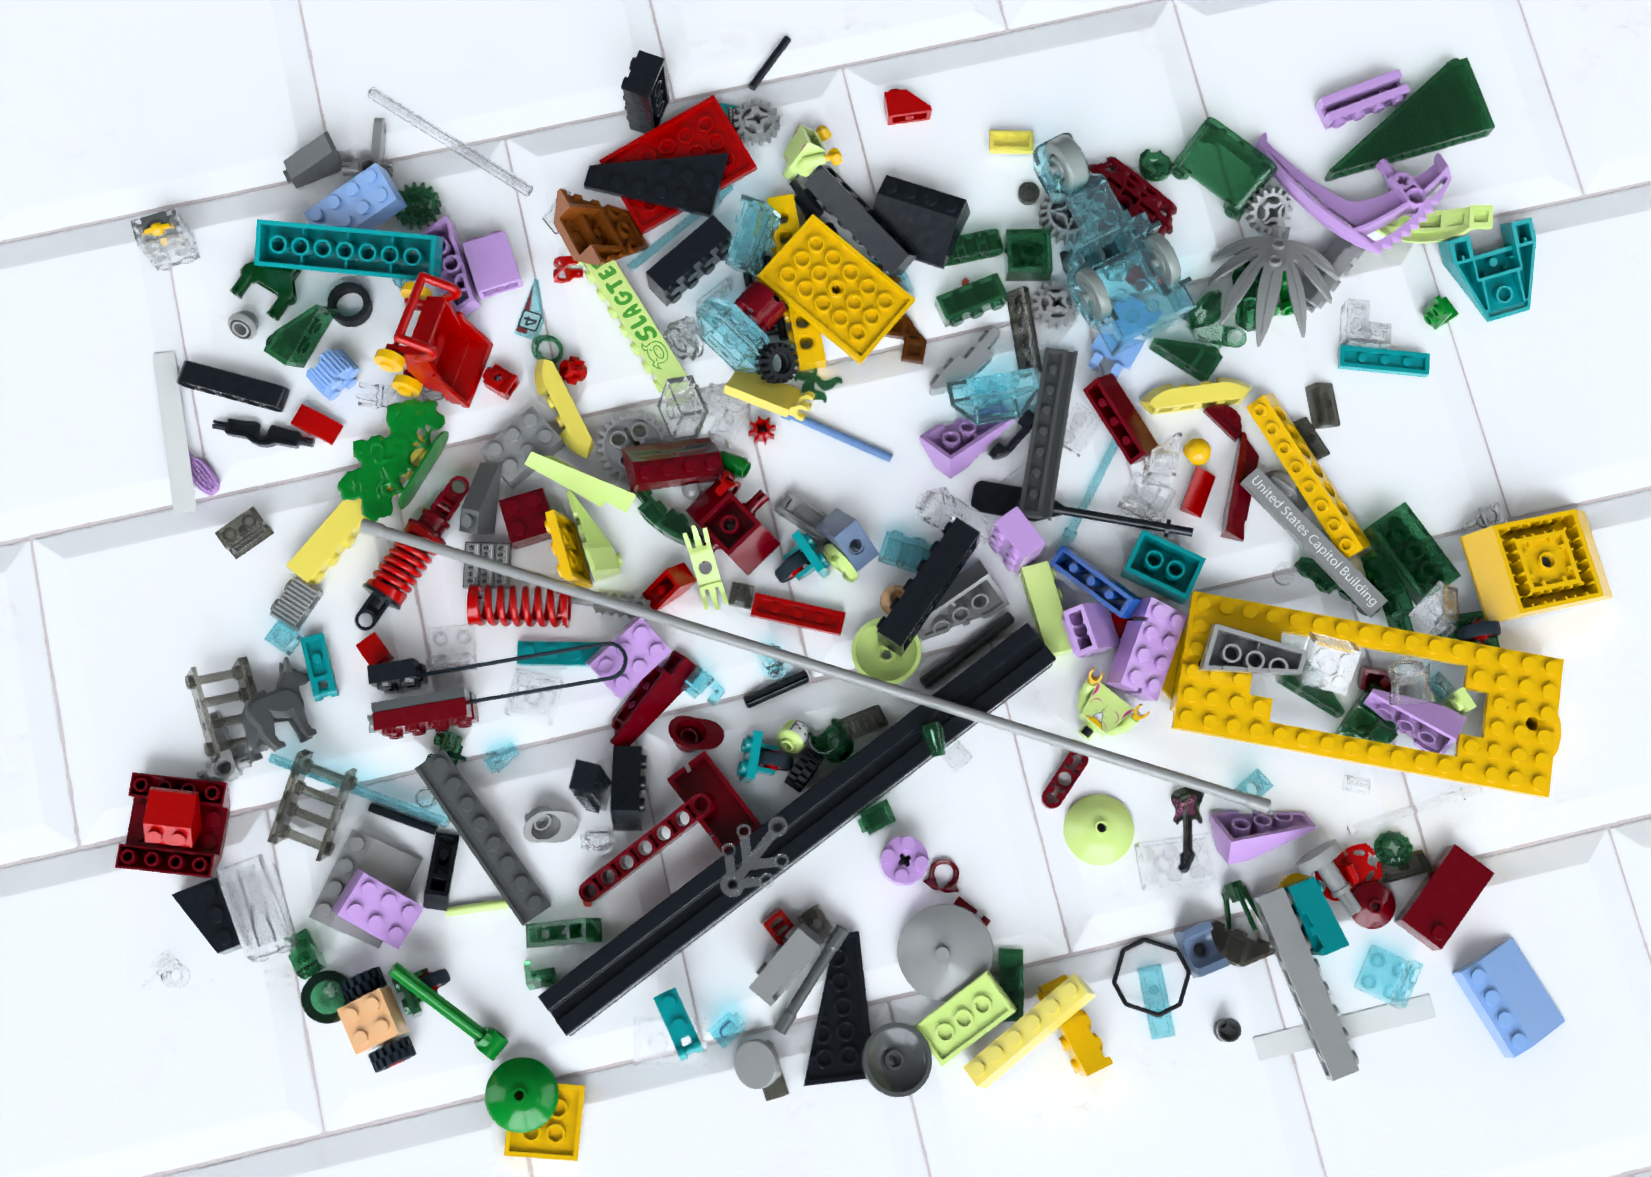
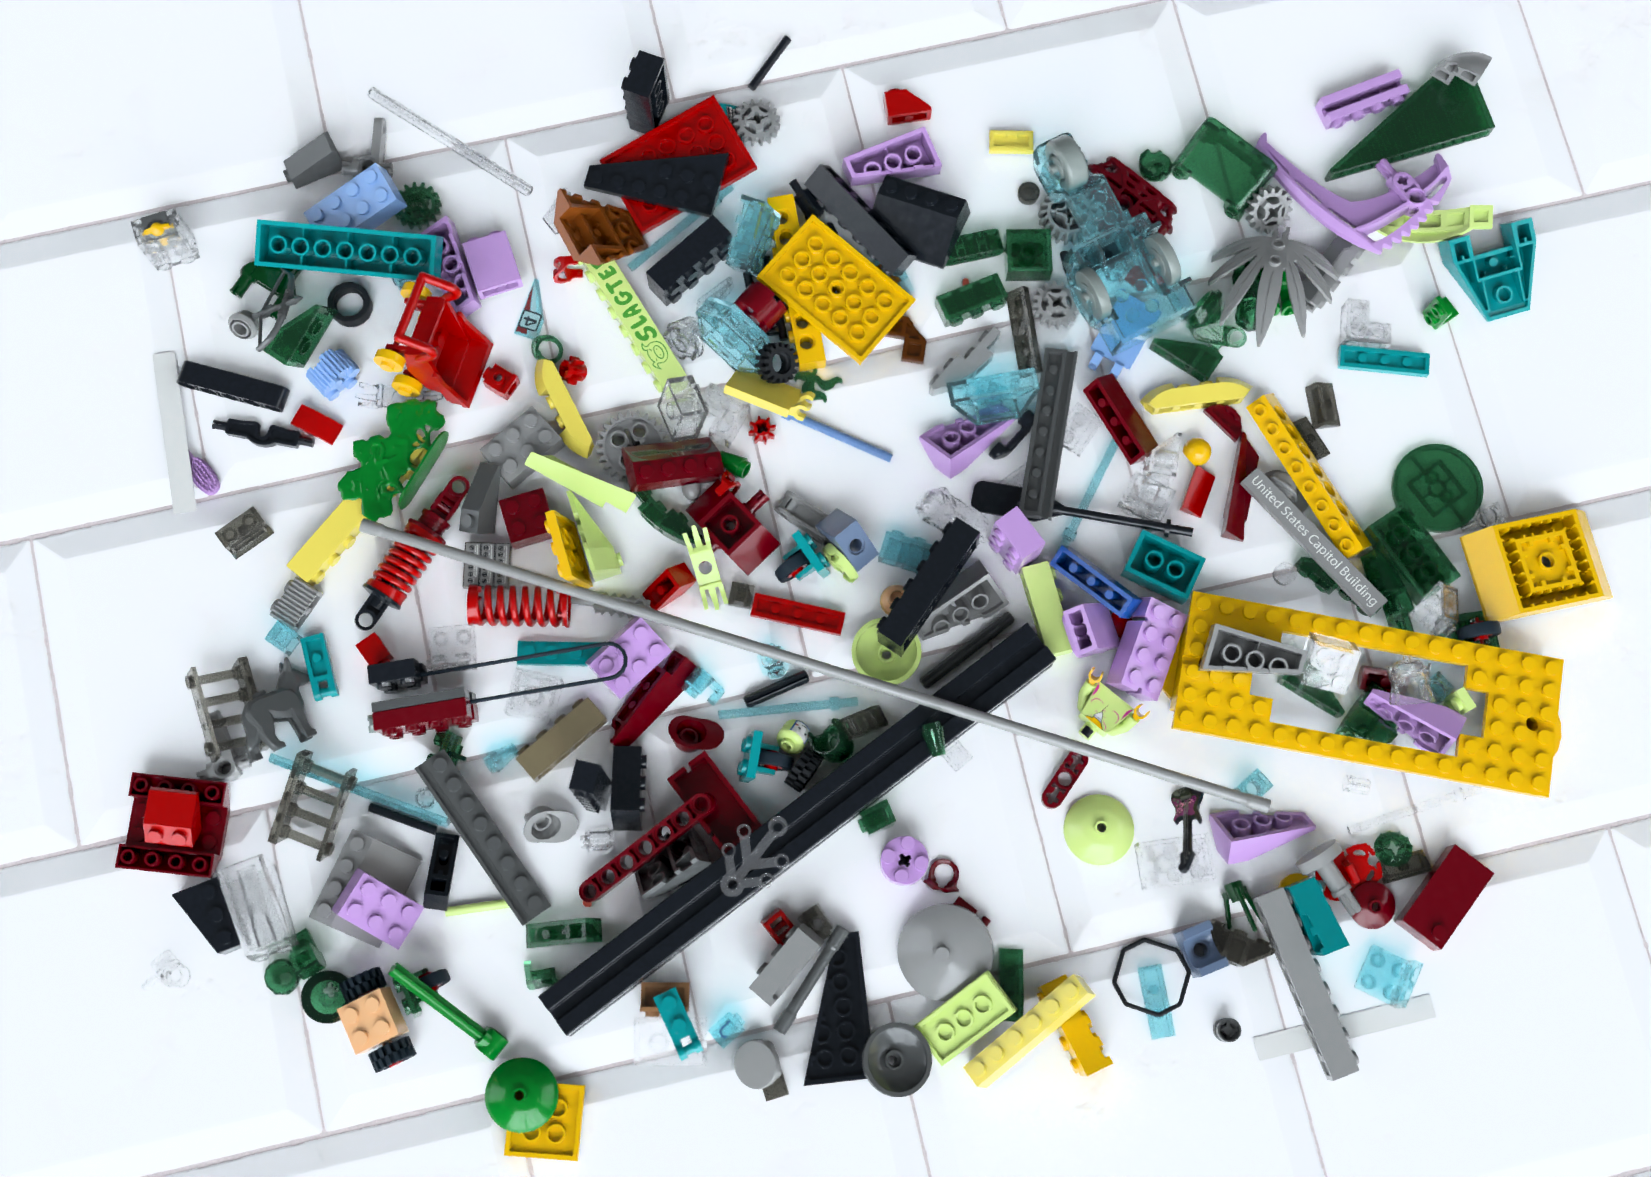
yellowish green torso [782,124,843,181] -> none
light blue slope [1452,937,1566,1058] -> none
none -> dark grey piece [251,268,304,352]
none -> clear green hair [264,958,302,995]
none -> dark tan brick [515,697,608,783]
none -> dark grey wedge [635,815,712,899]
none -> medium nougat bracket [640,982,690,1017]
none -> clear light blue bar [718,696,858,720]
none -> lavender wedge [842,126,942,187]
none -> clear green plate [1391,444,1484,533]
none -> light grey brick [1430,51,1493,86]

